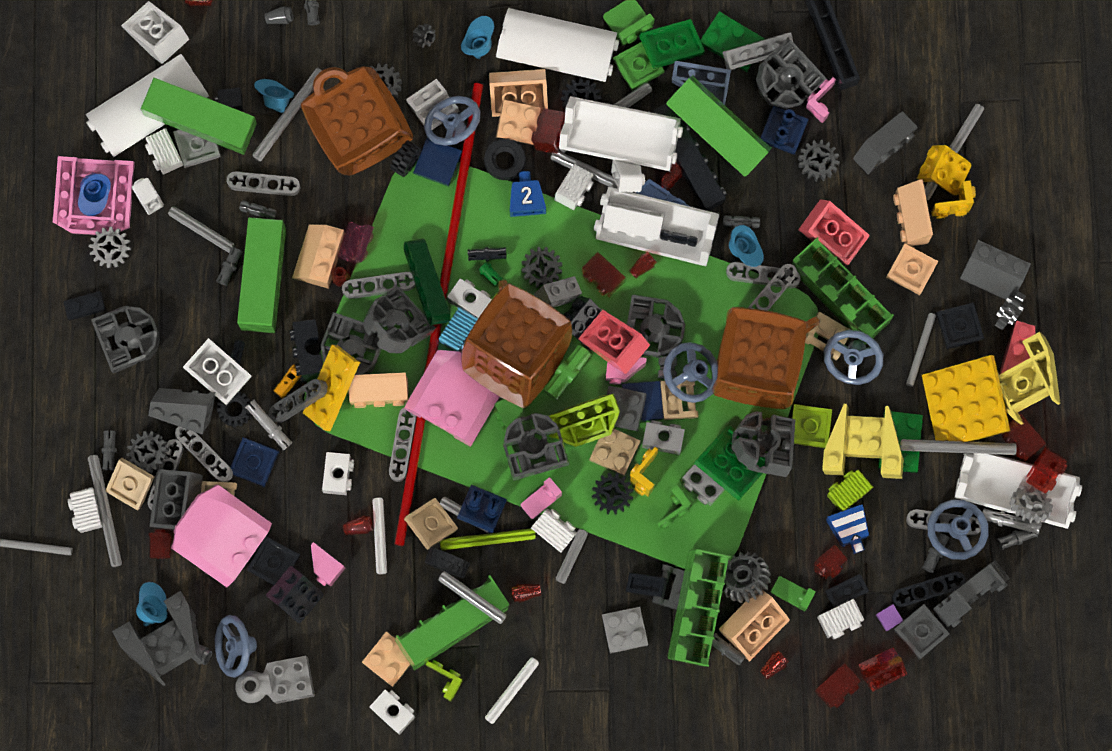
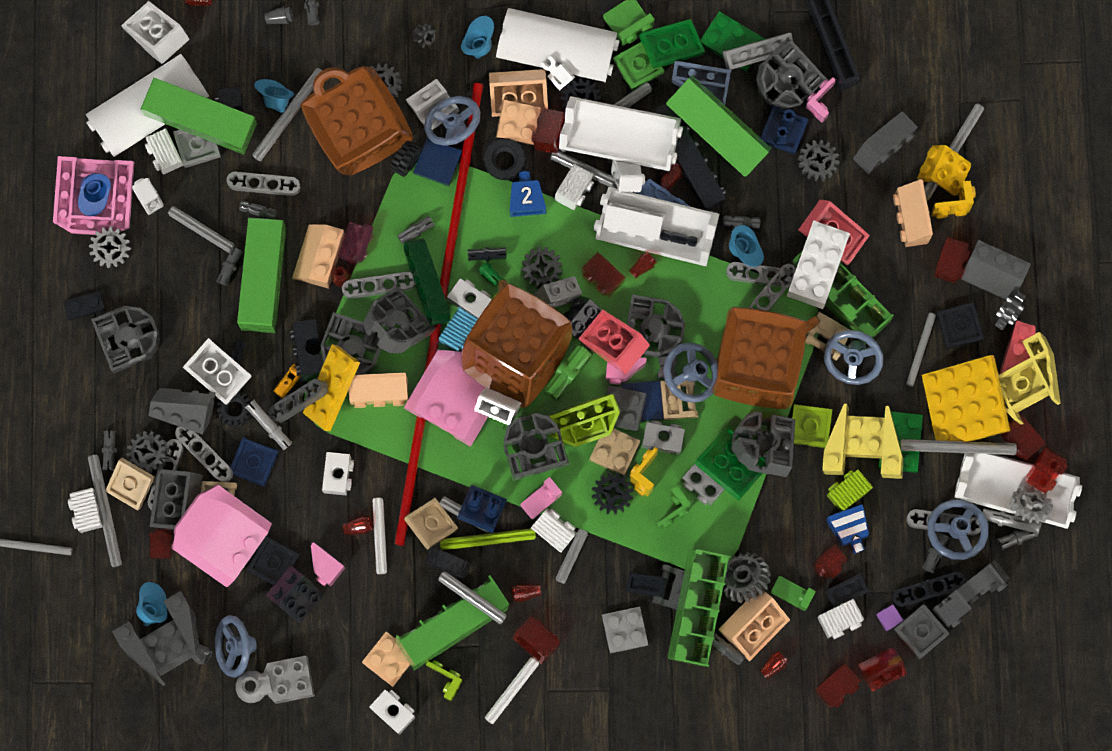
light grey beam [389,408,416,482] -> none
light nougat plate [886,244,938,295] -> none
none -> dark grey axle [398,216,435,244]
none -> white brick [474,387,521,426]
none -> clear red brick [513,616,560,665]
none -> white plate [541,55,574,90]
none -> white brick [787,220,850,309]
none -> clear red brick [933,237,970,283]

